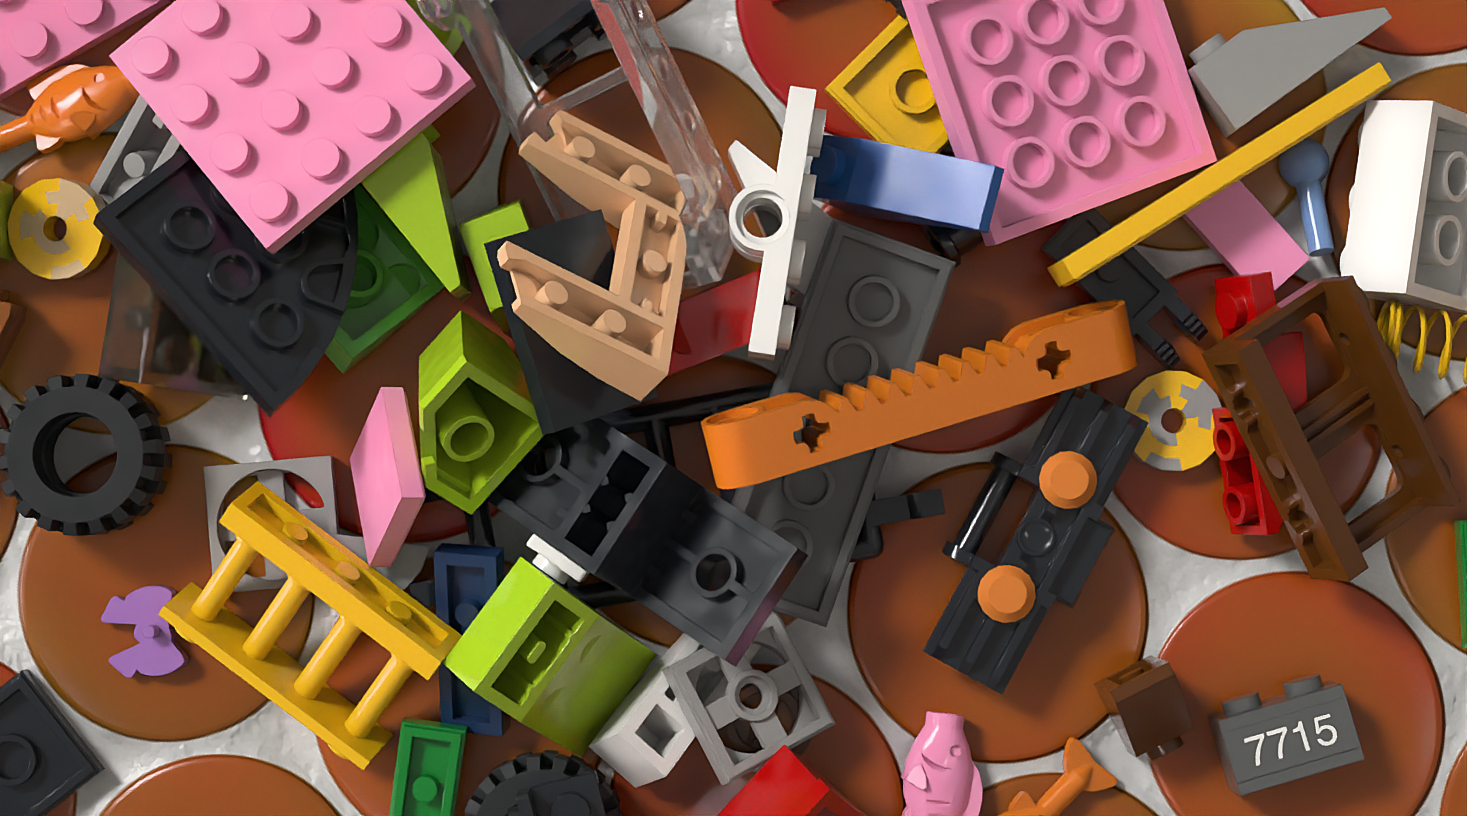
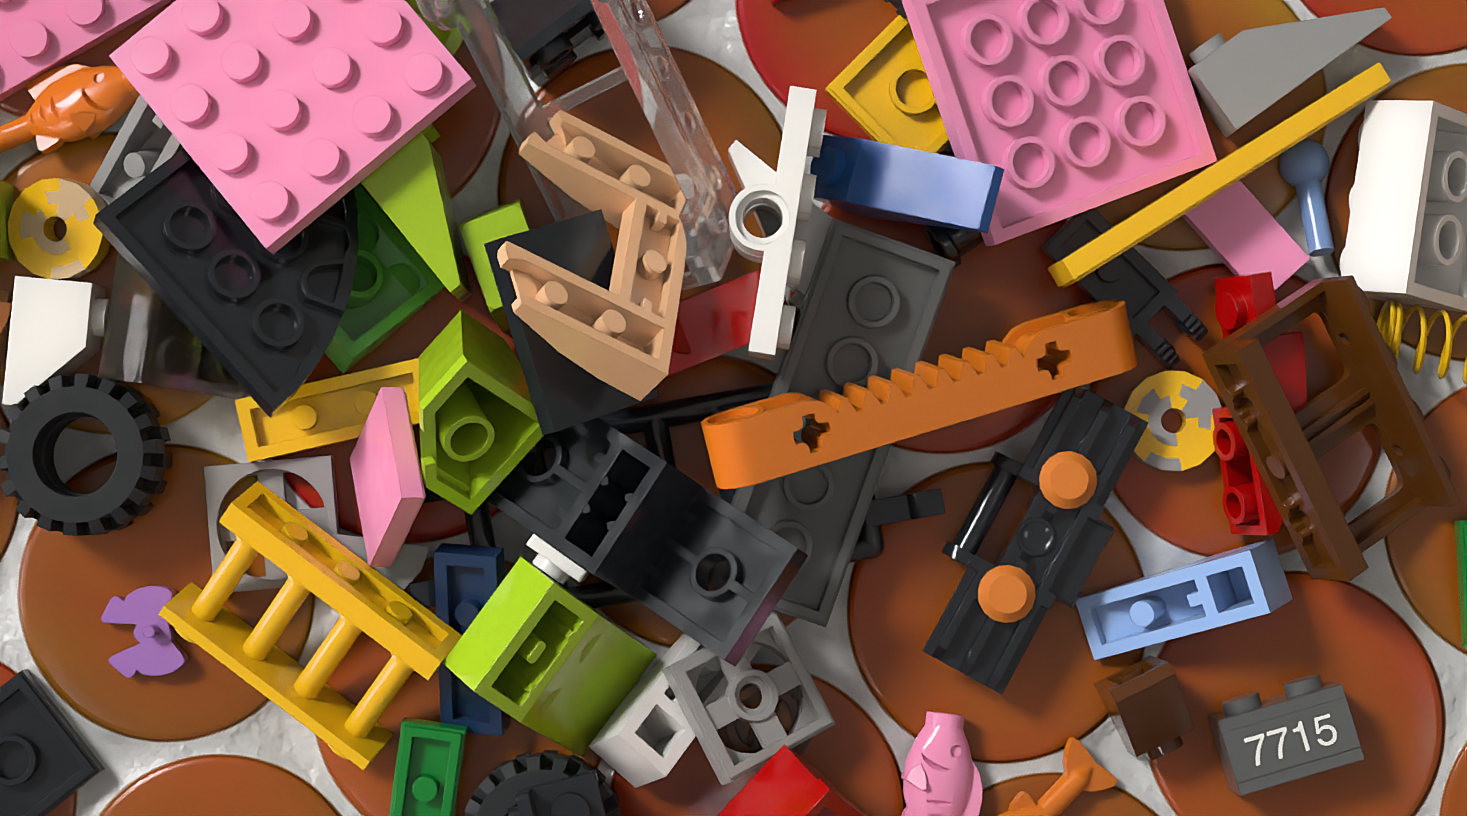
none -> white slope [2,276,113,406]
none -> yellow plate [235,358,420,463]
none -> light blue slope [1076,538,1293,660]

